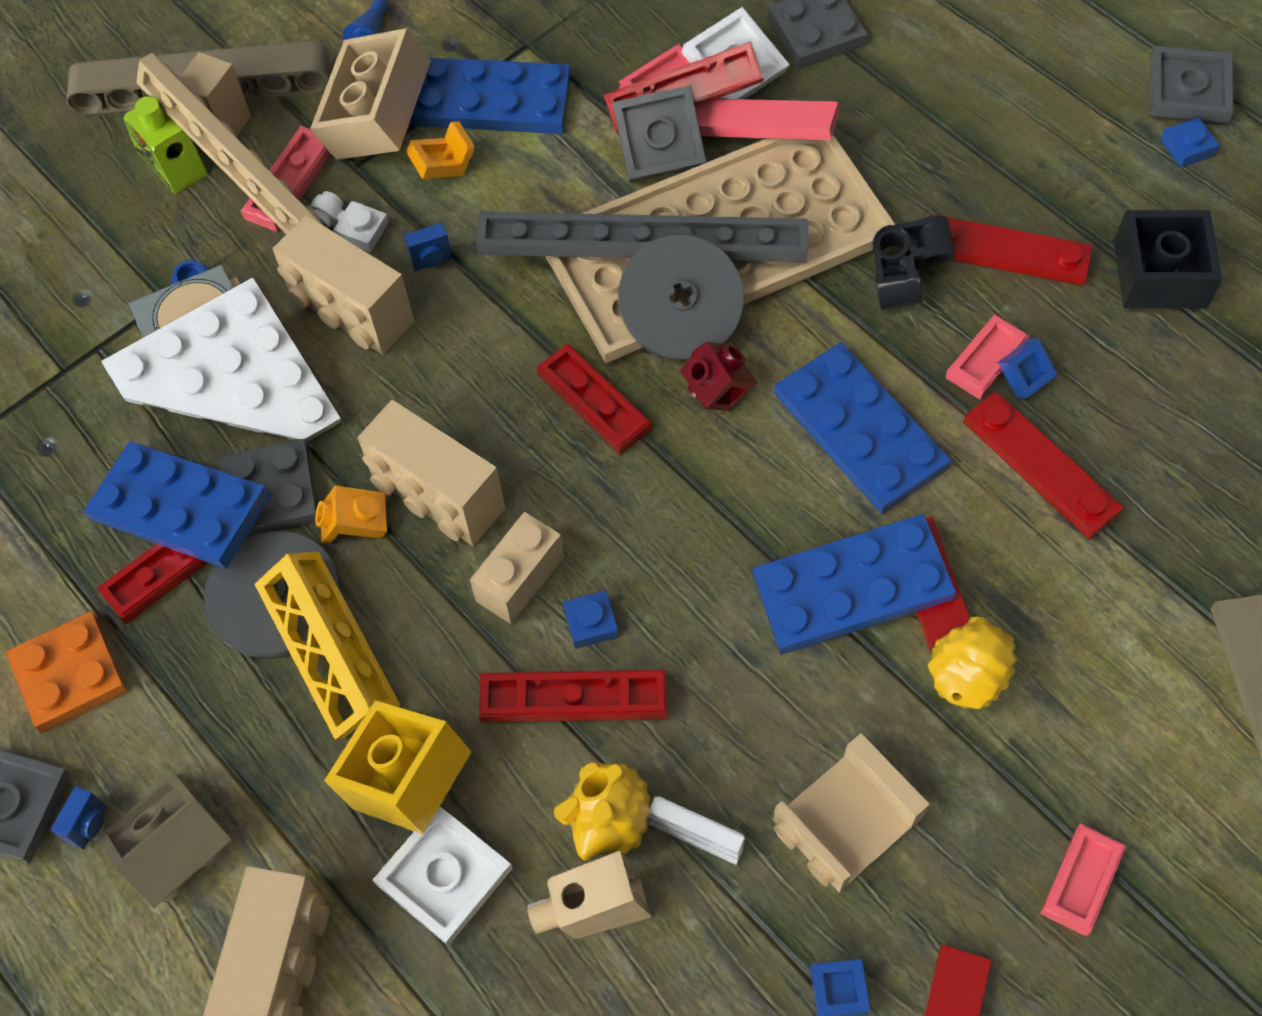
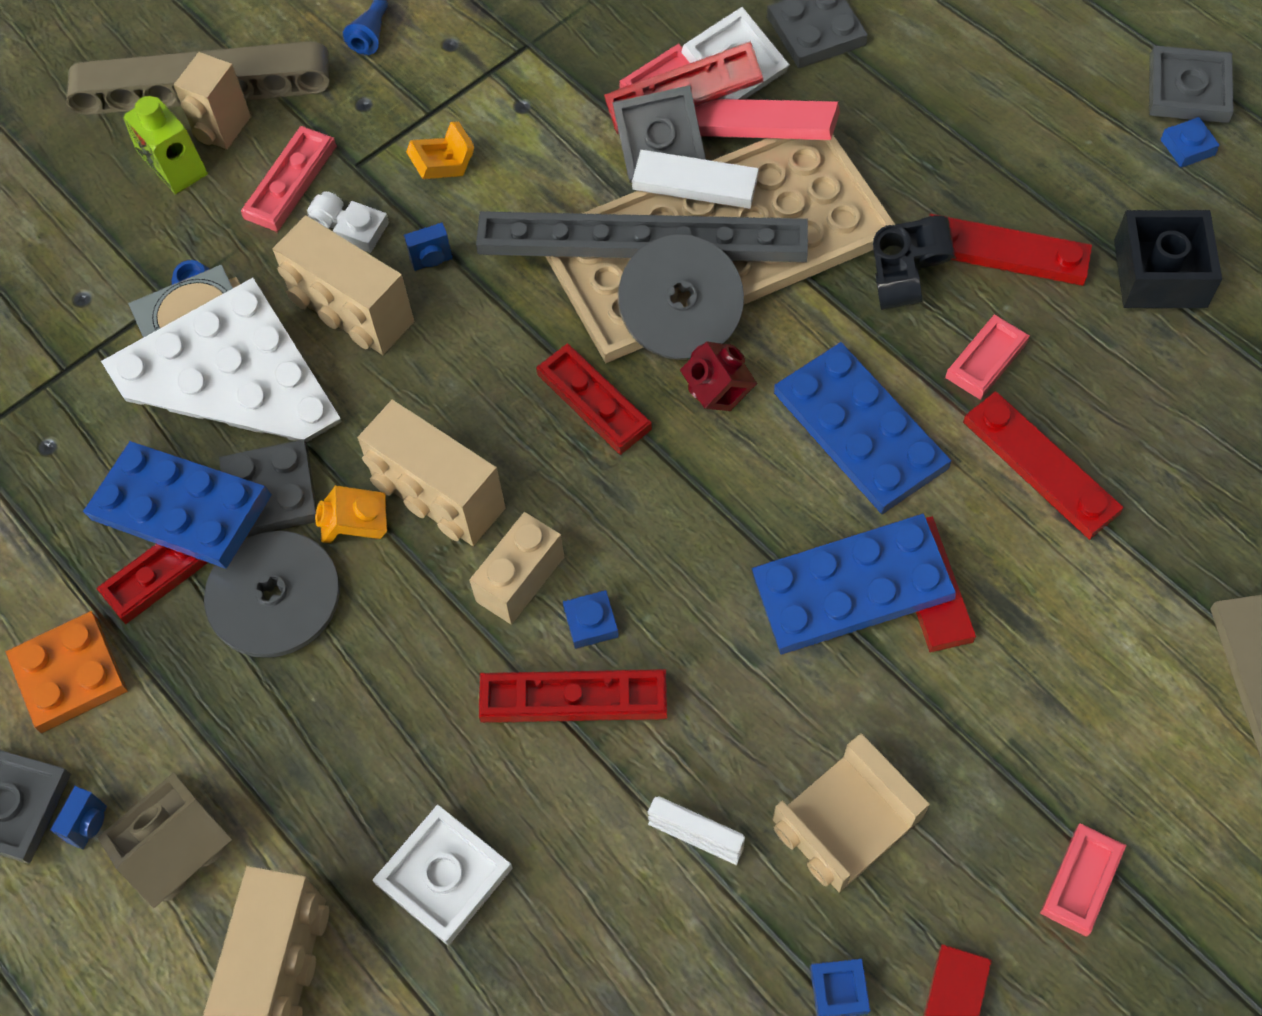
tan plate [136,53,322,234] -> none
yellow fence [255,552,401,740] -> none
tan brick [310,28,431,160] -> none
yellow brick [324,700,472,834] -> none
blue plate [410,58,571,134] -> none
tan torso [527,851,652,939] -> none
yellow animal [554,762,651,861] -> none
yellow animal [928,617,1018,709] -> none
blue plate [998,338,1057,399] -> none
none -> white tile [632,150,759,209]

